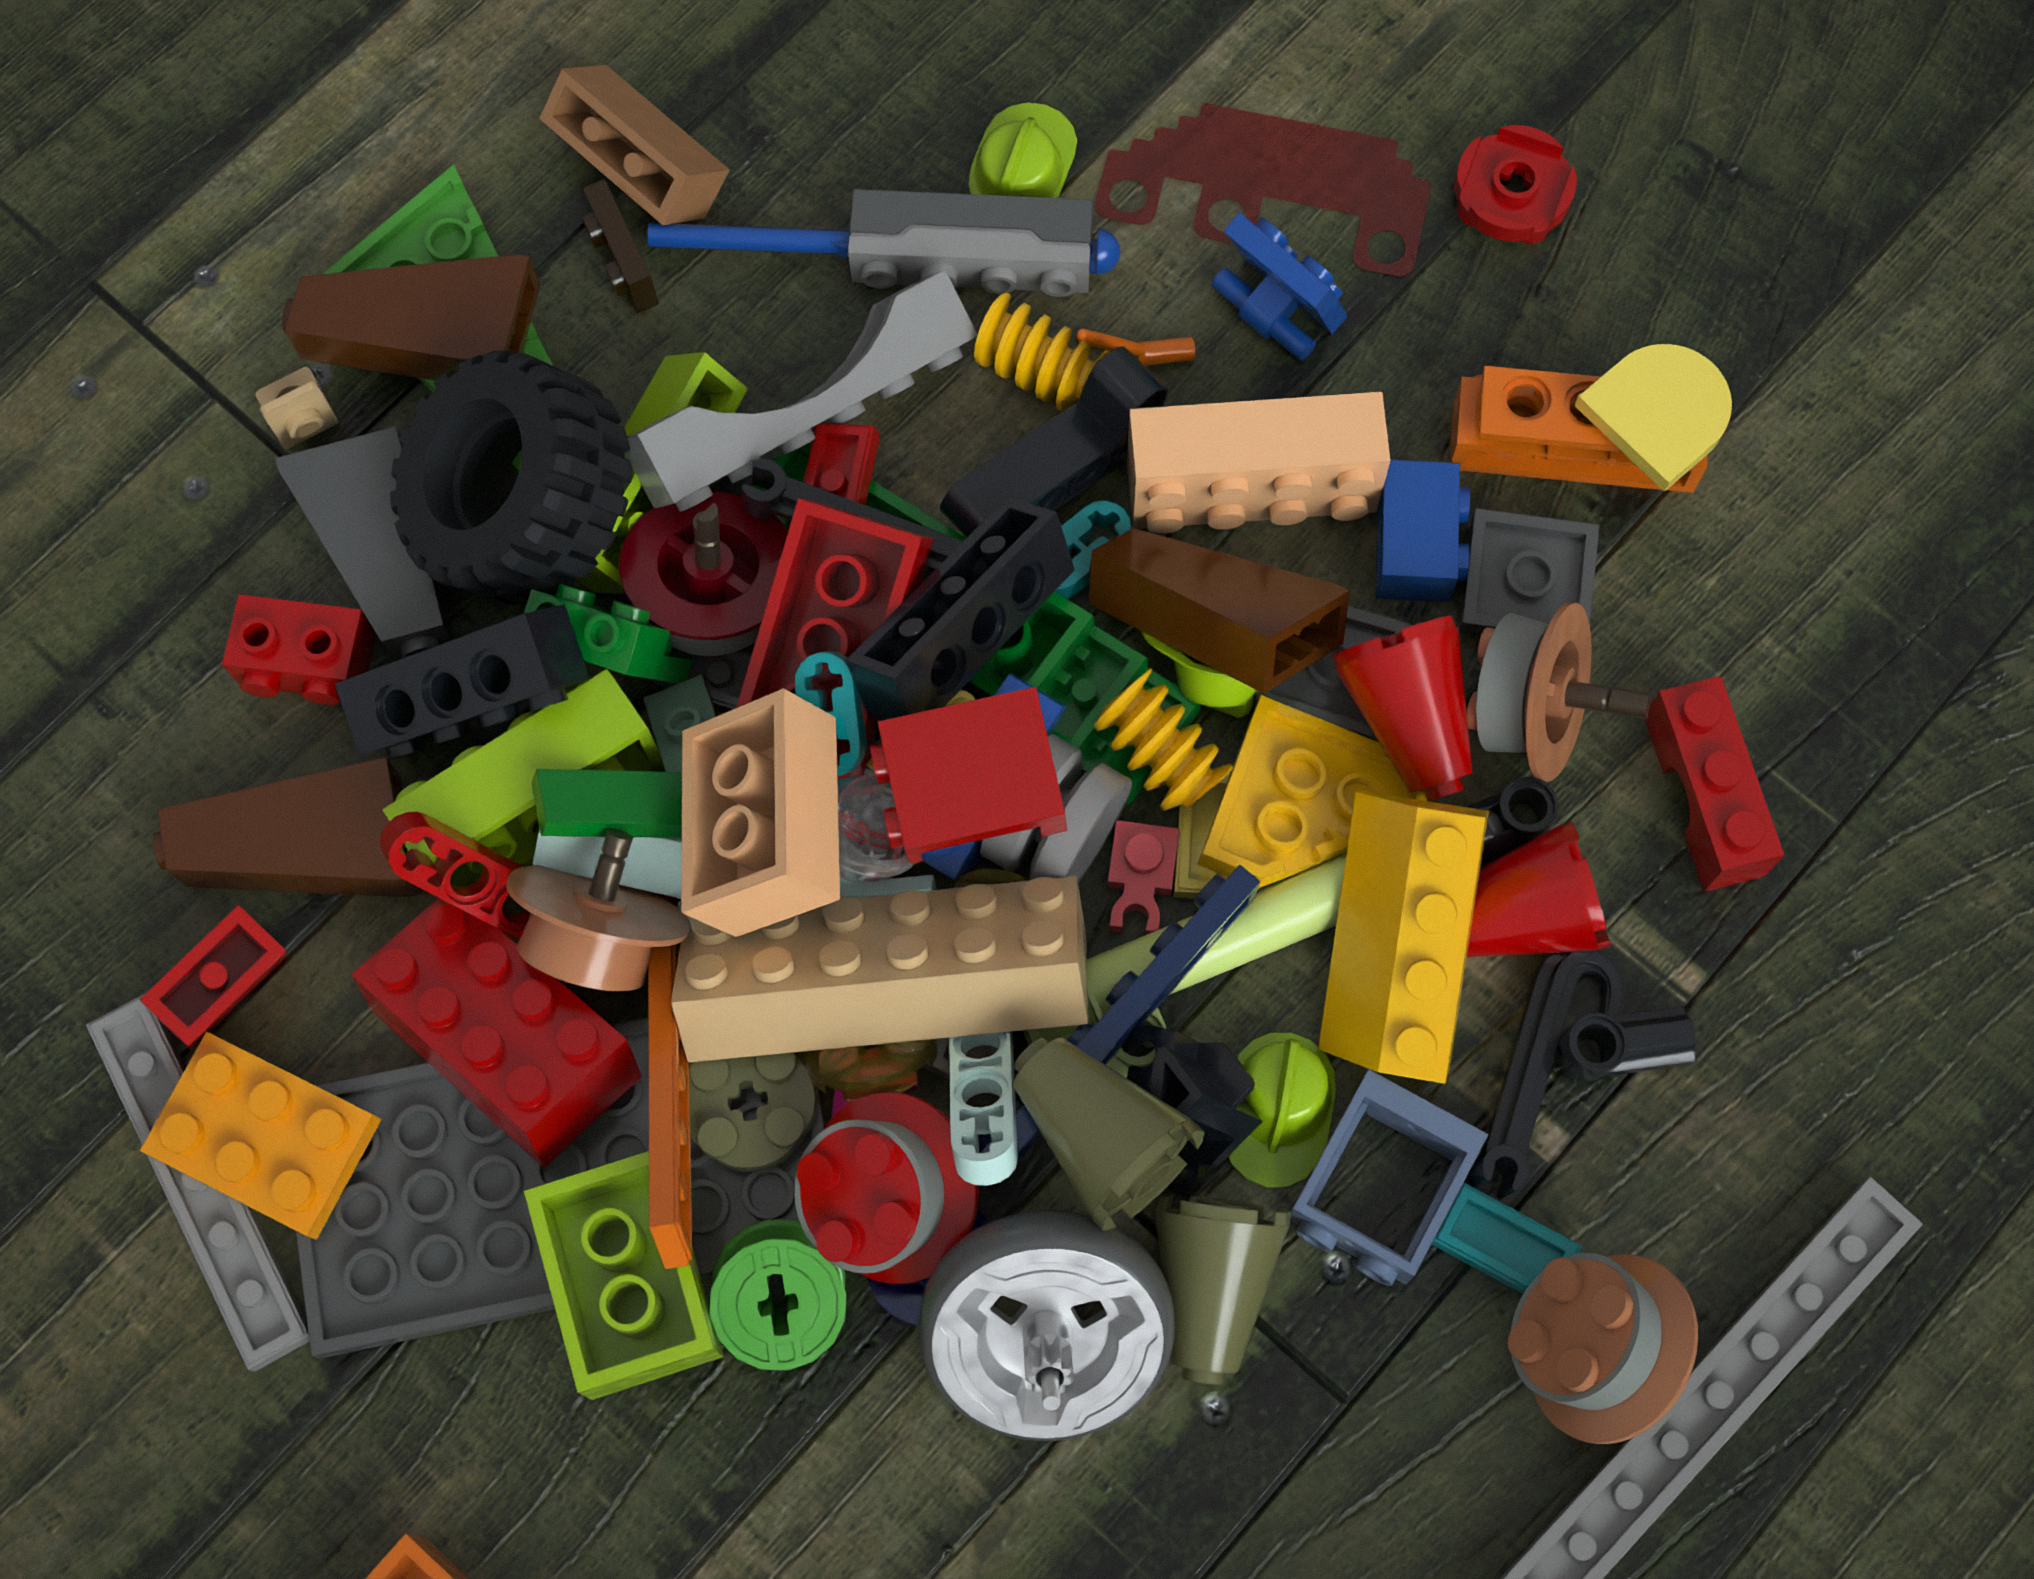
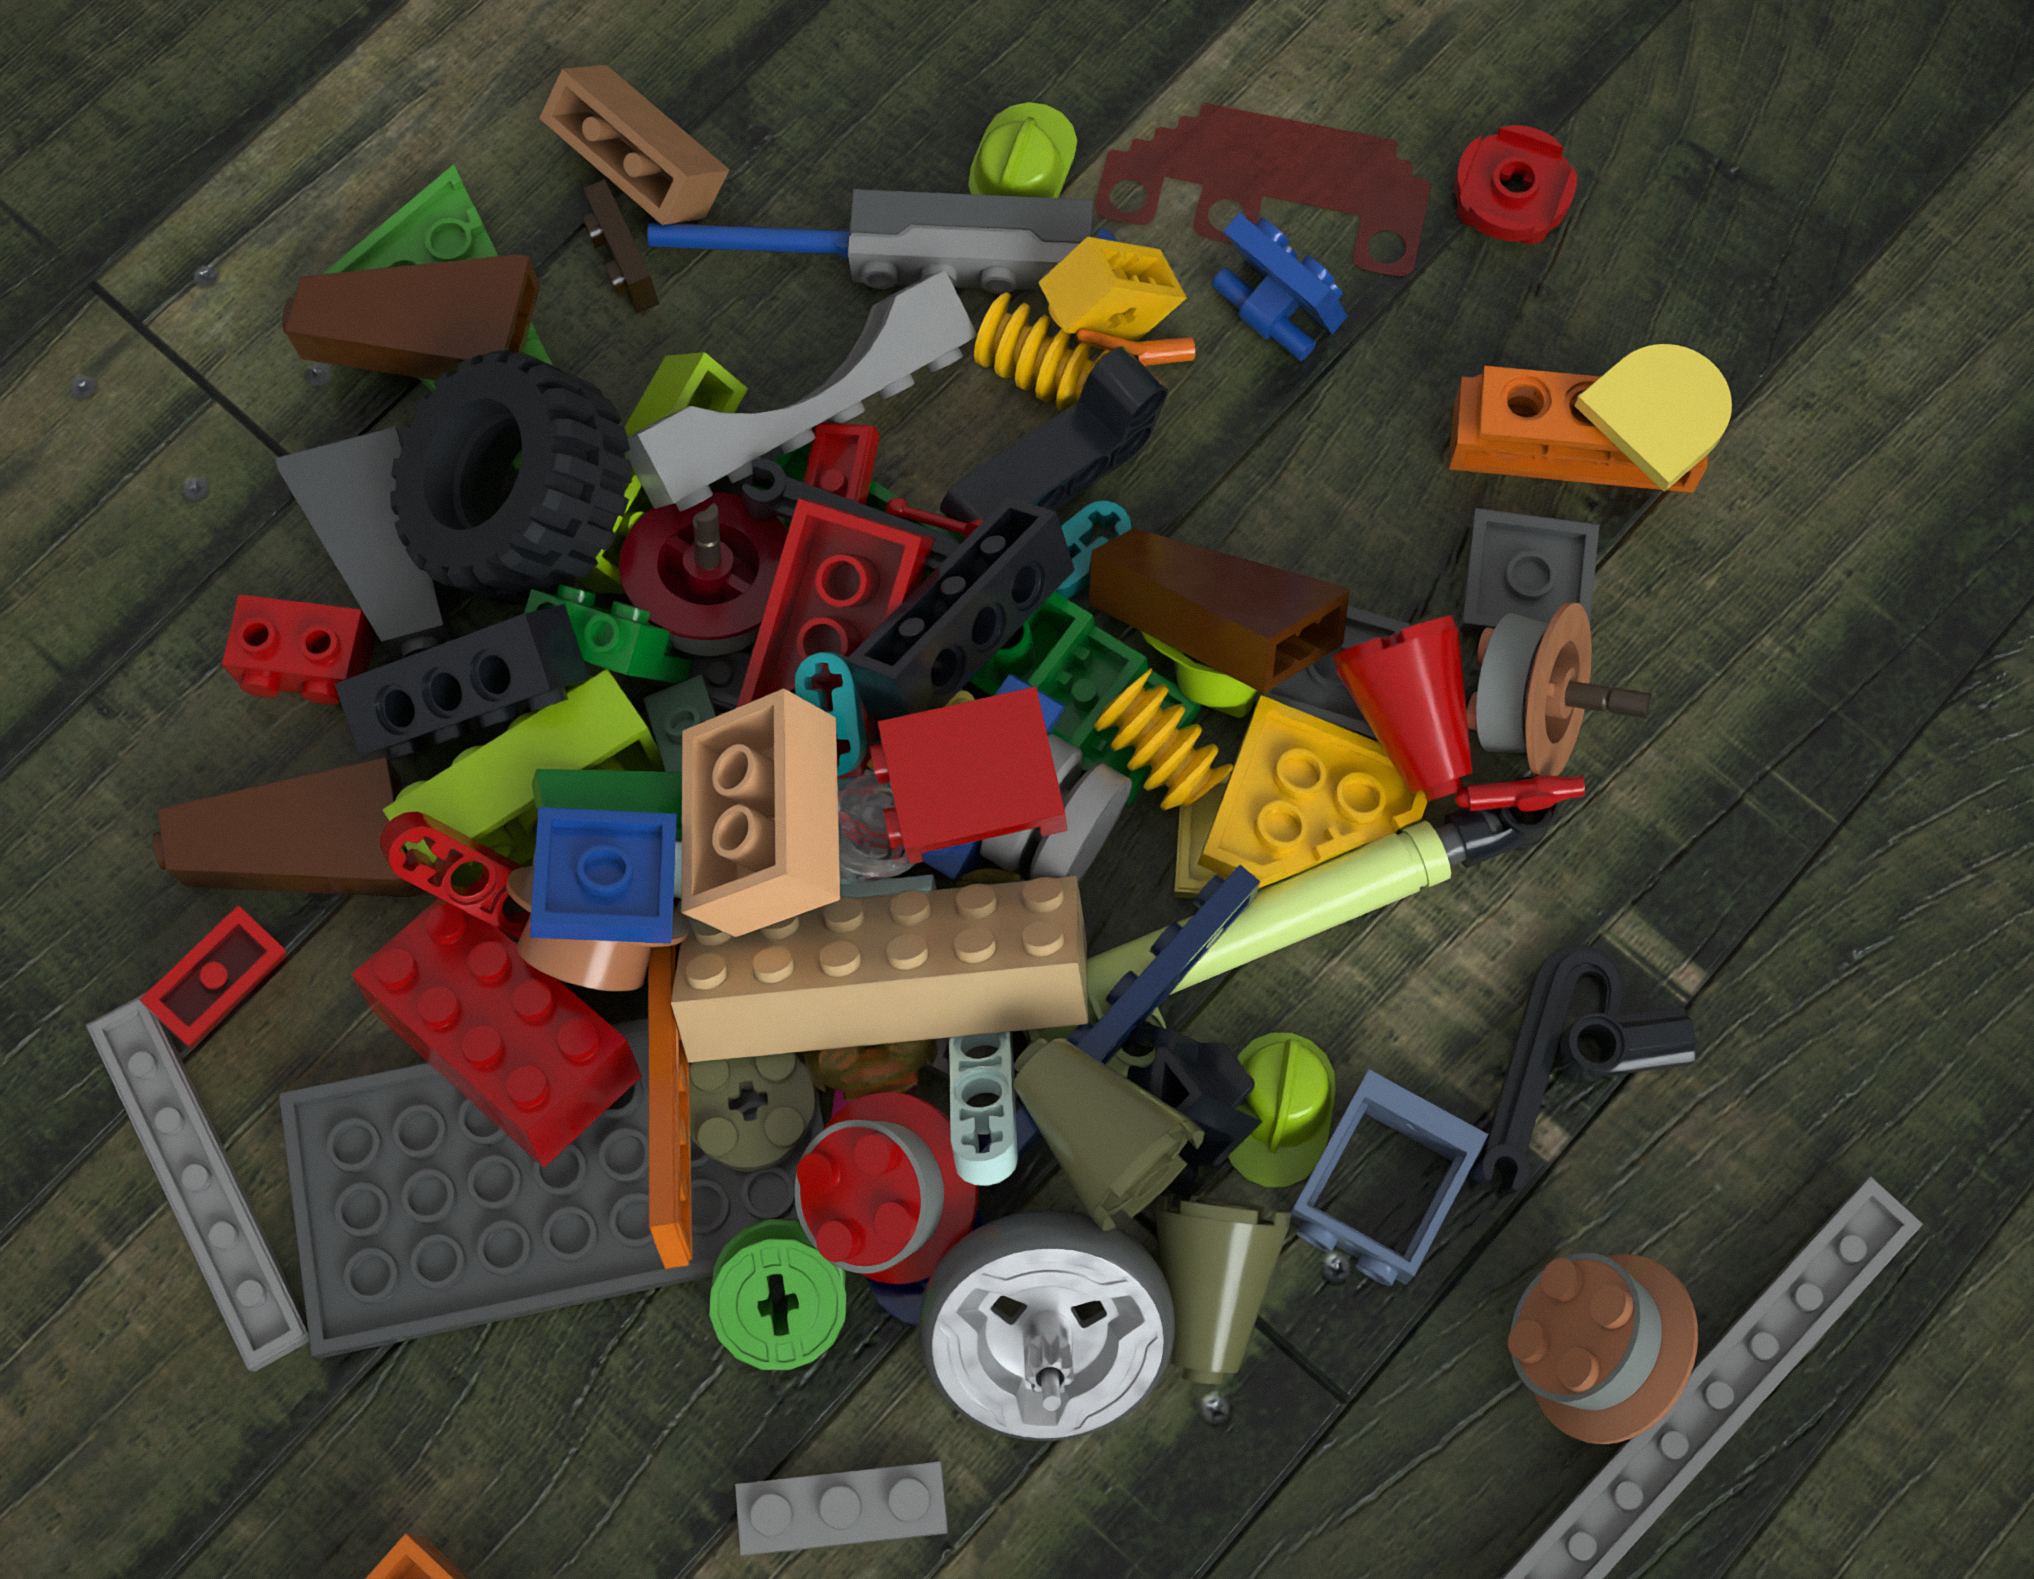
light orange plate [140,1032,382,1240] -> none
tan bracket [256,367,339,450] -> none
lime brick [524,1151,724,1400] -> none
coral plate [1107,820,1180,935] -> none
light nougat brick [1127,392,1391,534] -> none
yellow slope [1318,791,1489,1084] -> none
blue brick [1375,460,1470,602] -> none
teal tile [1431,1183,1583,1294] -> none
red cone [1467,822,1611,958] -> none
red arch [1645,676,1784,892] -> none
none -> blue plate [530,807,677,944]
none -> light grey plate [735,1462,948,1556]
none -> red hinge [885,497,984,538]
none -> yellow brick [1038,237,1187,342]
none -> red piece [1454,775,1585,811]

